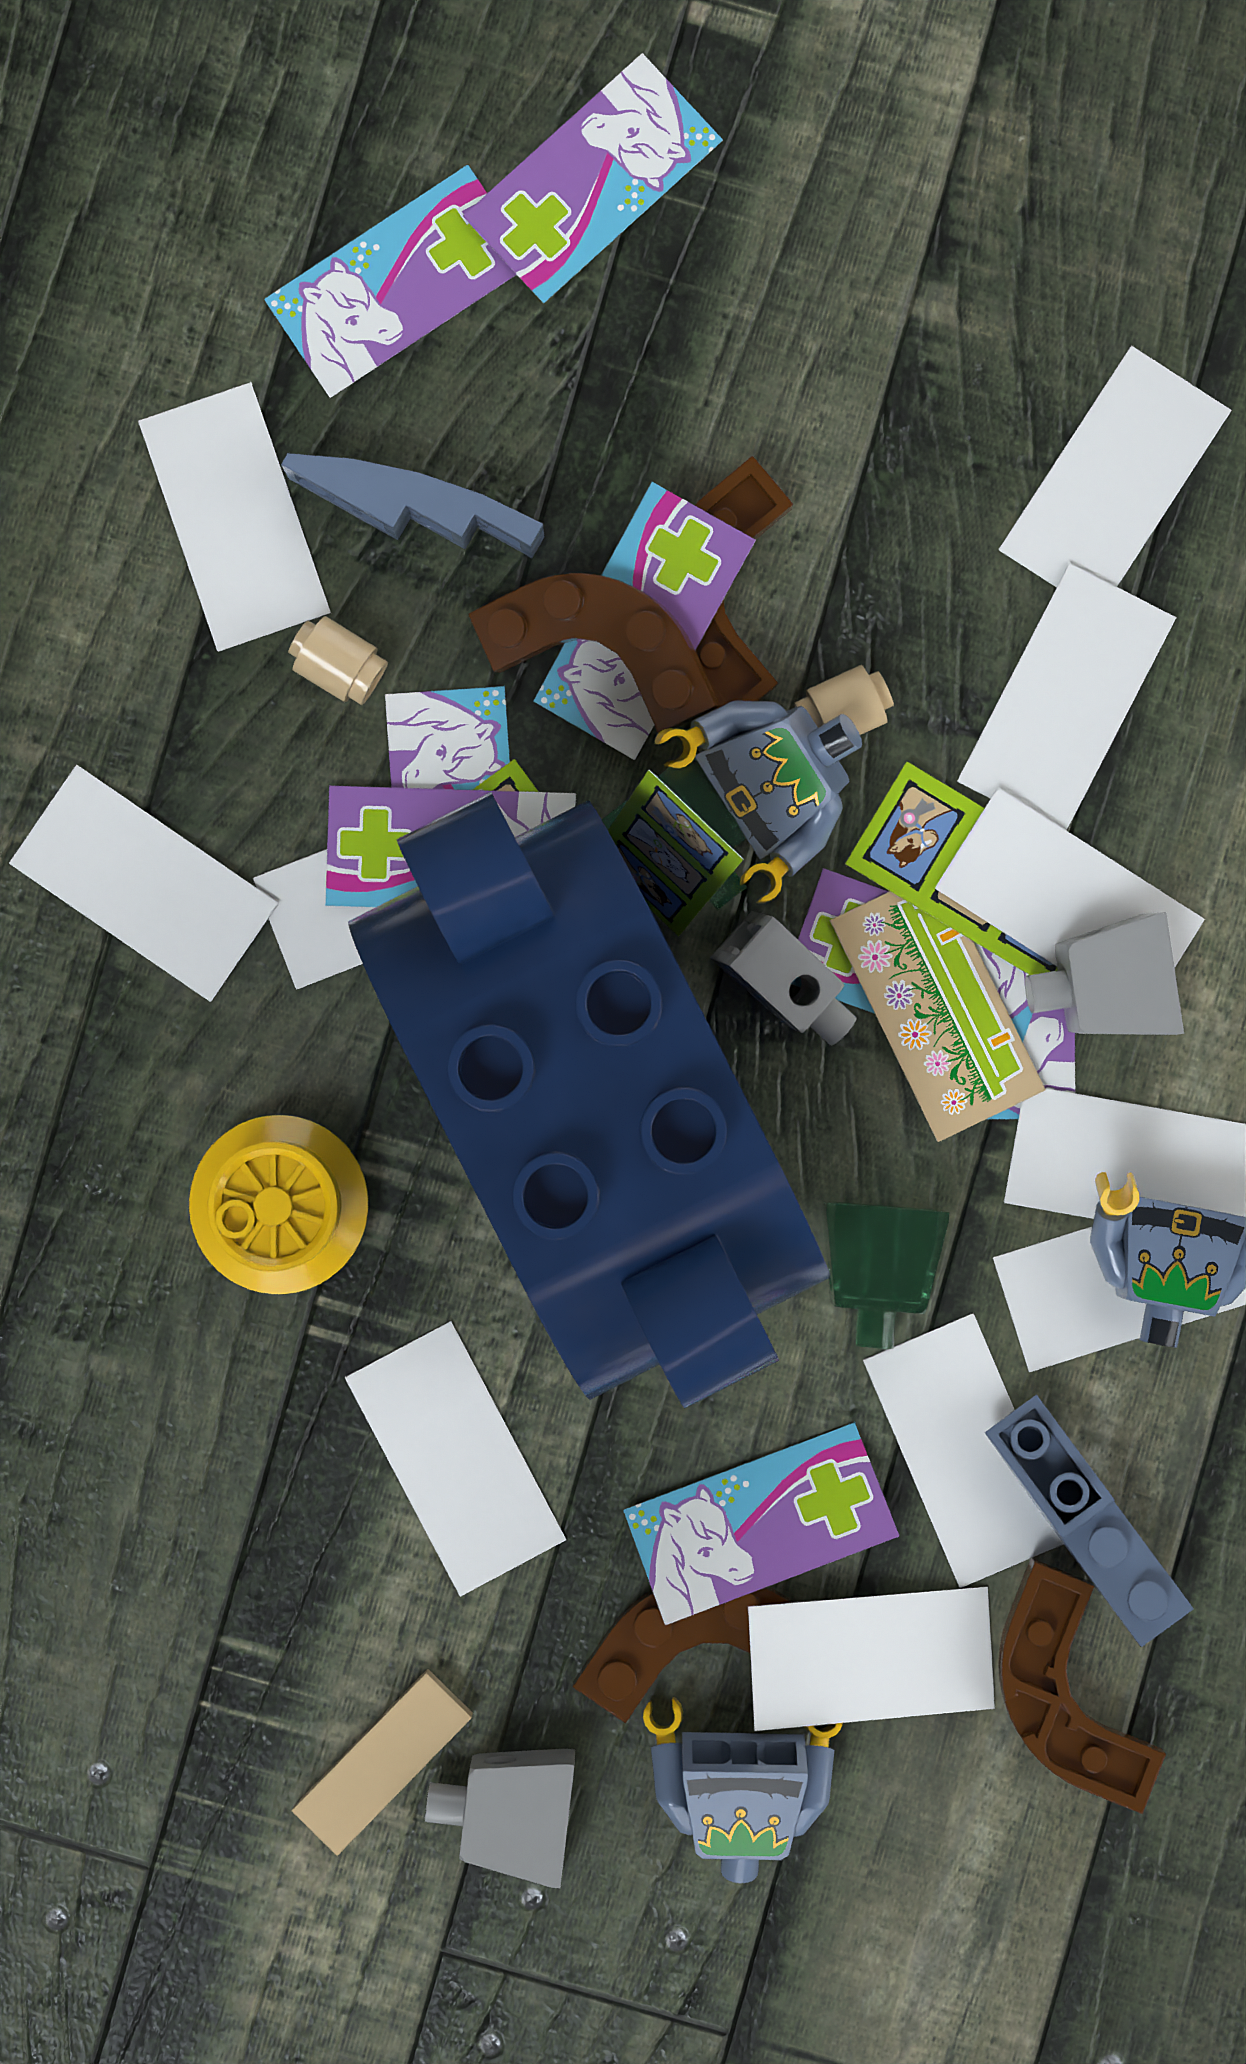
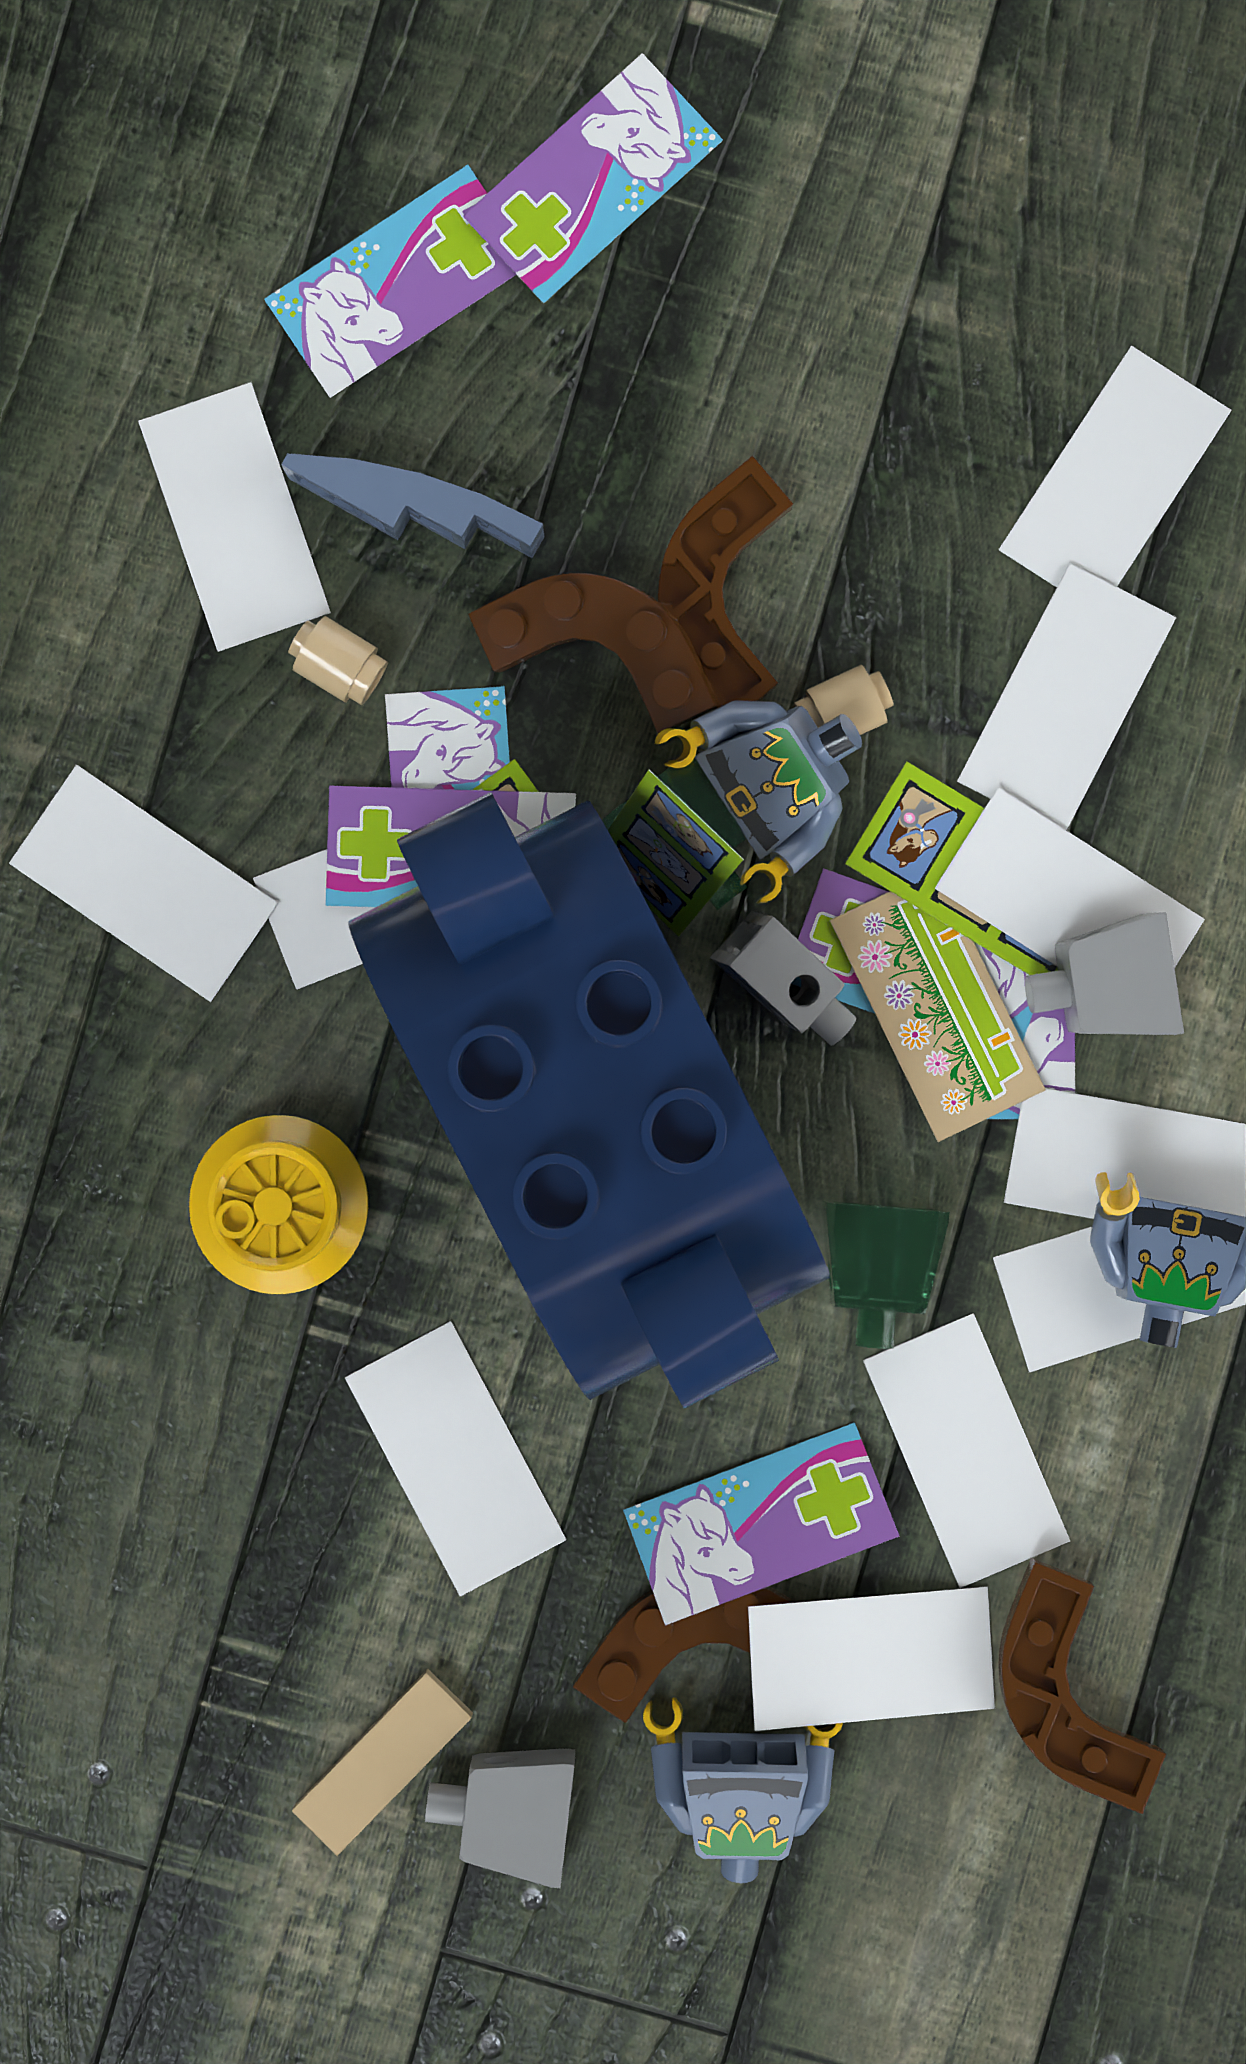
sticker [534,482,756,760] -> none
sand blue slope [985,1395,1194,1647] -> none

